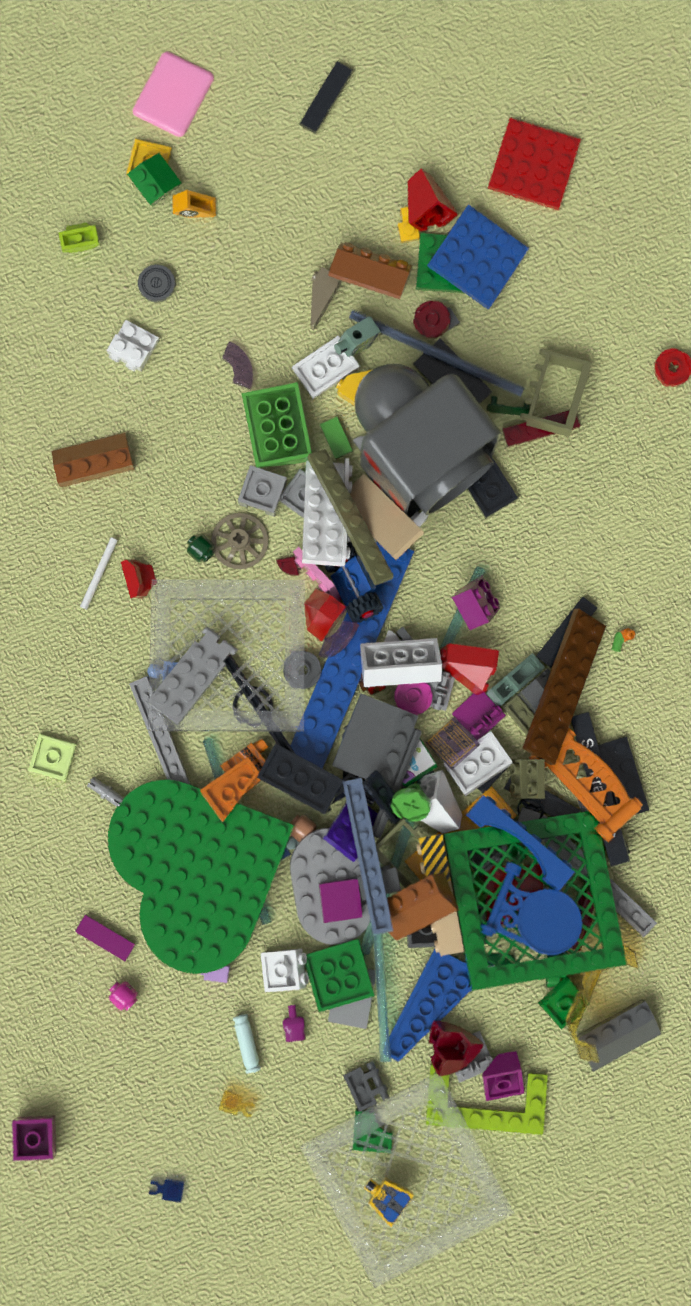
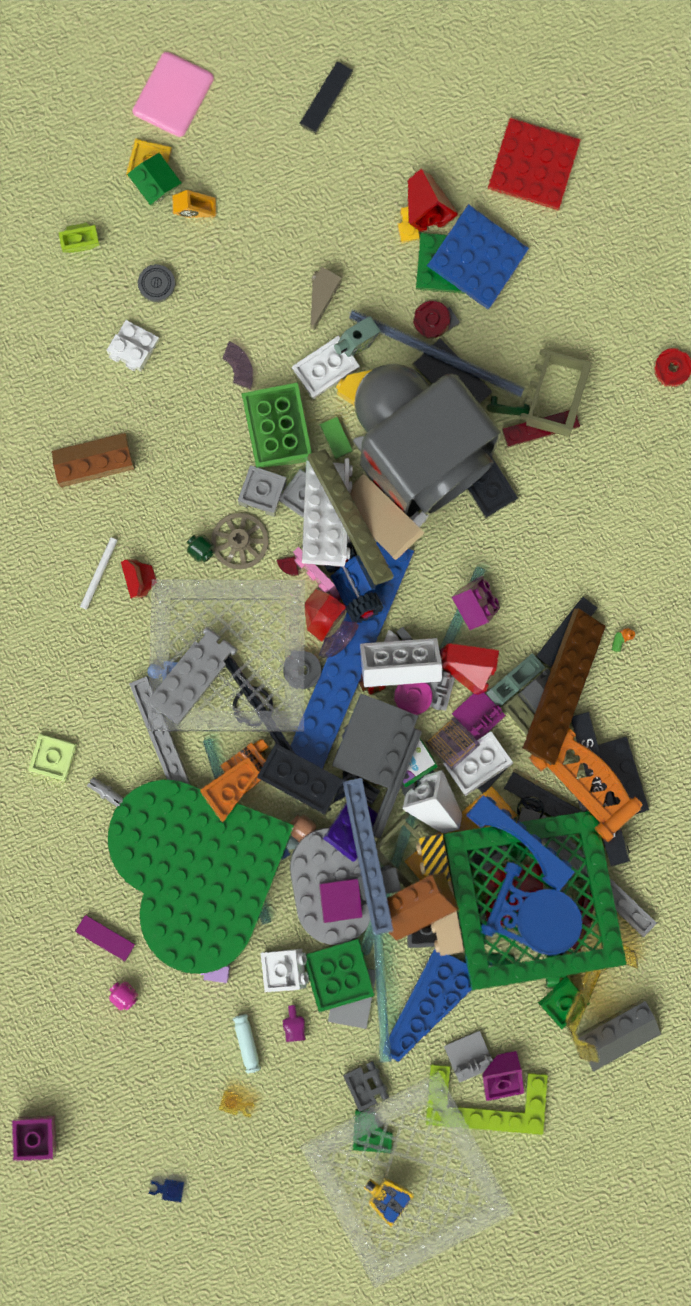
dark orange slope [328,242,412,299] -> none
black tile [362,770,401,825] -> none
bright green tile [391,784,431,822] -> none
dark red brick [429,1020,484,1076] -> none
olive slope [510,759,545,799] -> none

